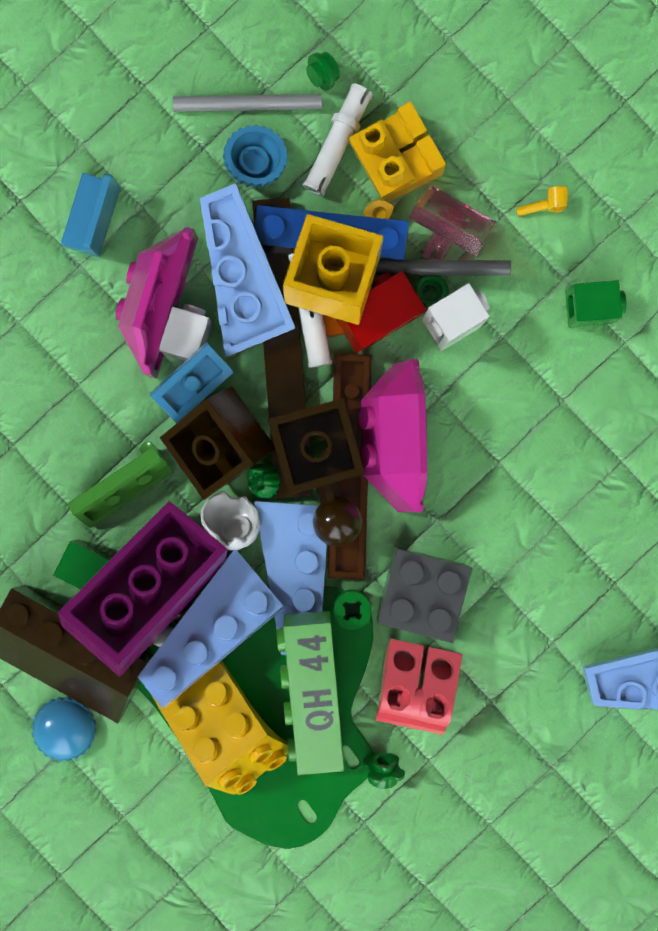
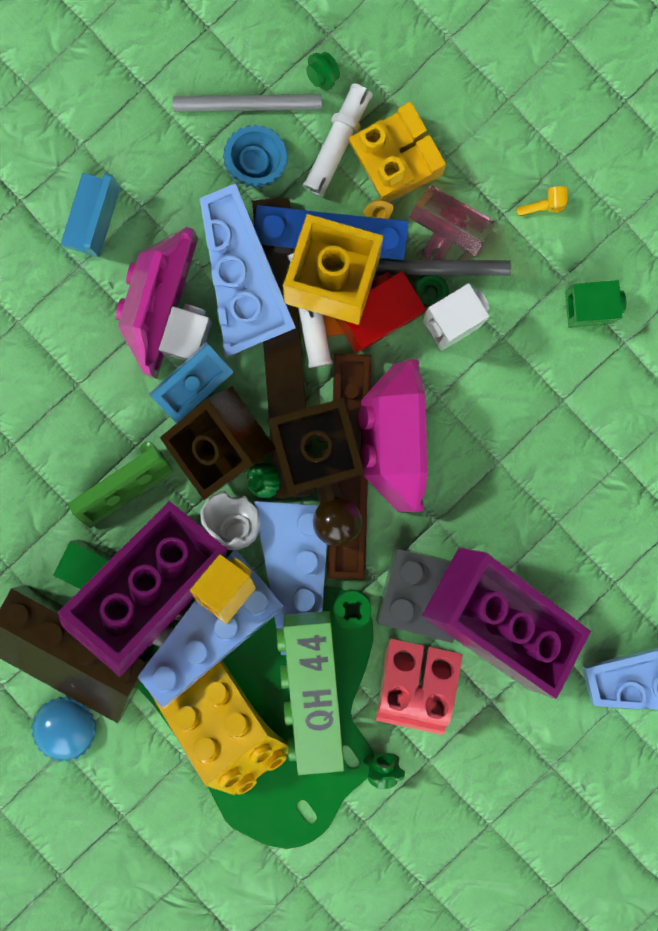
none -> yellow brick [189,554,256,625]
none -> magenta brick [421,547,591,700]

